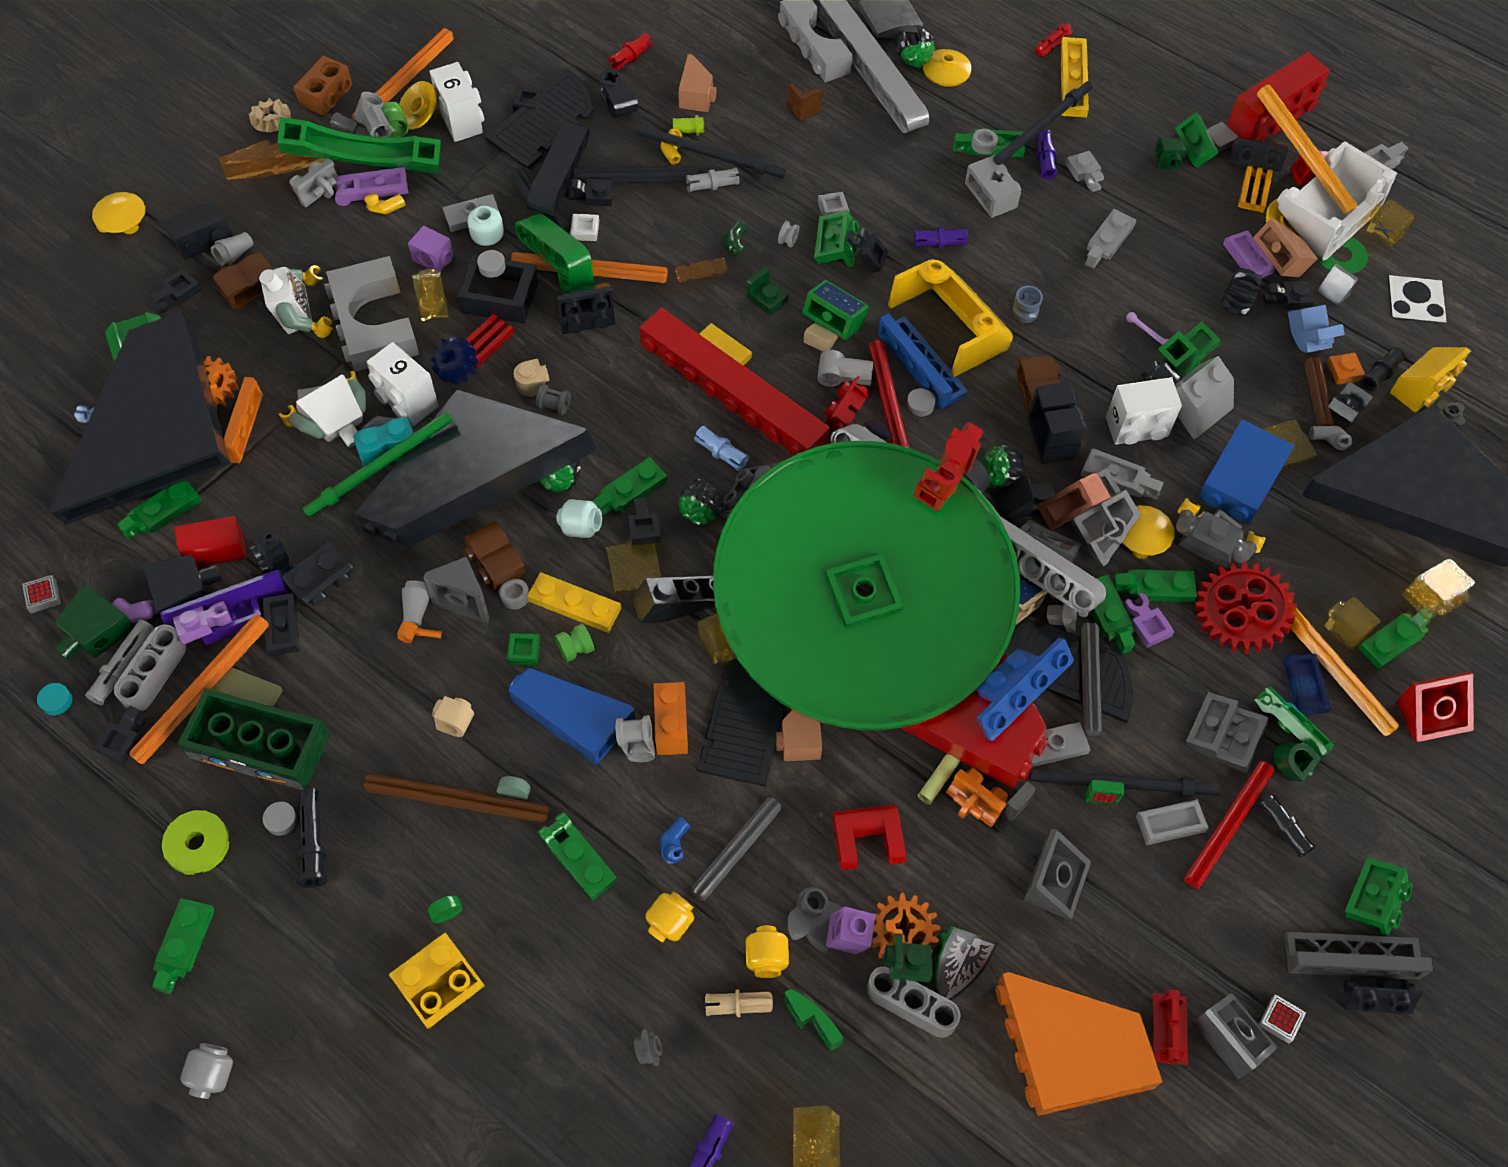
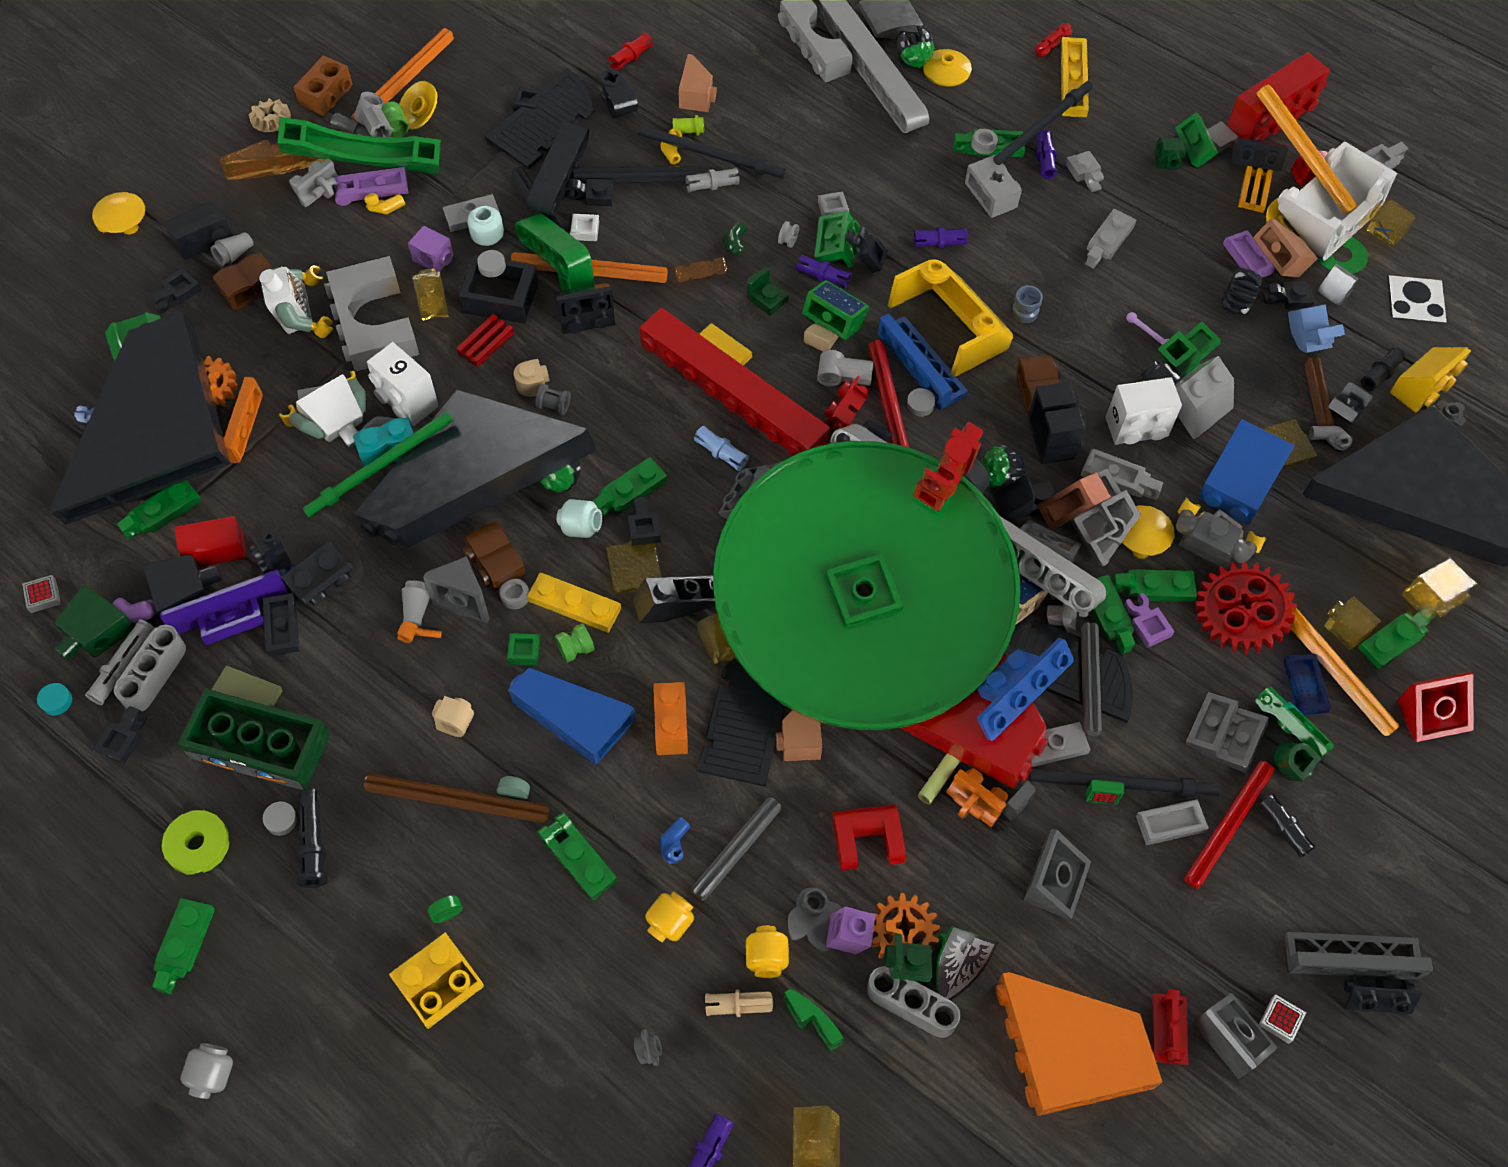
orange axle [129,614,269,764] -> none
medium lavender plate [173,601,232,645] -> none
white brick [429,62,484,142] -> none
clear blue gear [430,336,479,385] -> none
light grey piece [615,715,655,762] -> none
piece [679,479,724,526] -> none
reddish brown panel [787,83,823,121] -> none
orange plate [1326,353,1365,385] -> none
green bracket [1345,857,1413,936] -> none
none -> dark purple pin [796,254,852,289]

